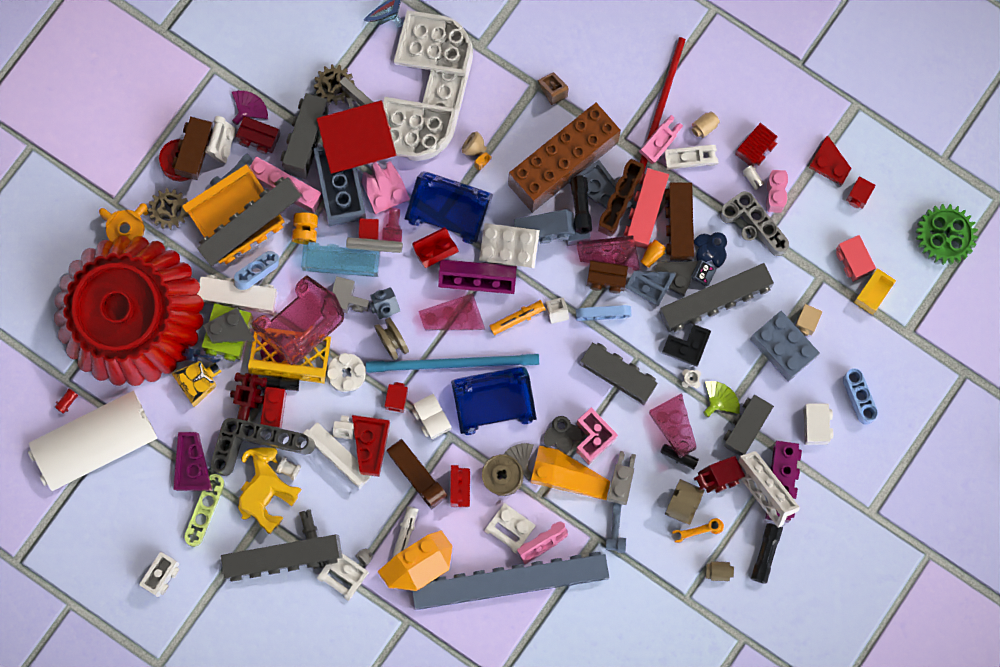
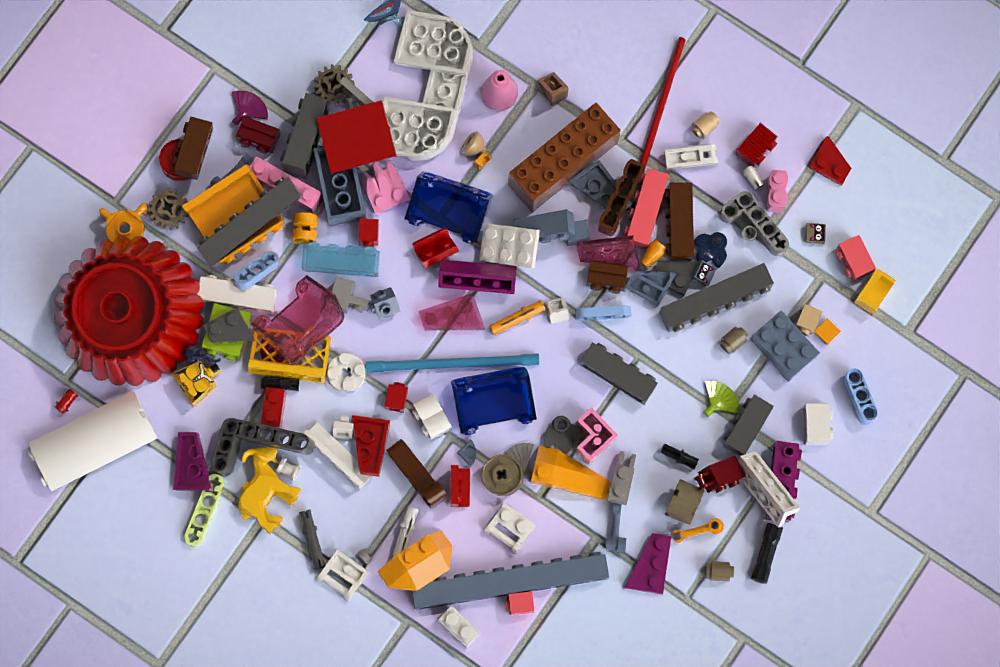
white brick [139,551,180,597] -> none
white plate [205,116,236,164] -> none
dark grey brick [221,534,343,582] -> none
dark red piece [230,372,267,421] -> none
light grey axle [346,237,403,253] -> none
dark tan wheel [374,317,409,361] -> none
clear pink pin [382,208,402,242] -> none
bright pink hinge [517,522,568,564] -> none
black axle [570,175,592,234] -> none
bright pink hinge [639,115,683,164] -> none
clear pink wing [649,393,696,458] -> none
black plate [662,324,711,367] -> none
white plate [682,369,701,389] -> none
red brick [846,176,876,209] -> none
bright green gear [915,204,978,265] -> none
none -> white brick [438,606,480,648]
none -> sand blue tile [457,439,476,467]
none -> bright pink cone [481,70,518,111]
none -> coral brick [505,591,534,615]
none -> magenta wing [624,533,672,595]
none -> dark tan brick [719,326,748,354]
none -> tile [806,223,826,244]
none -> light orange tile [814,318,841,345]

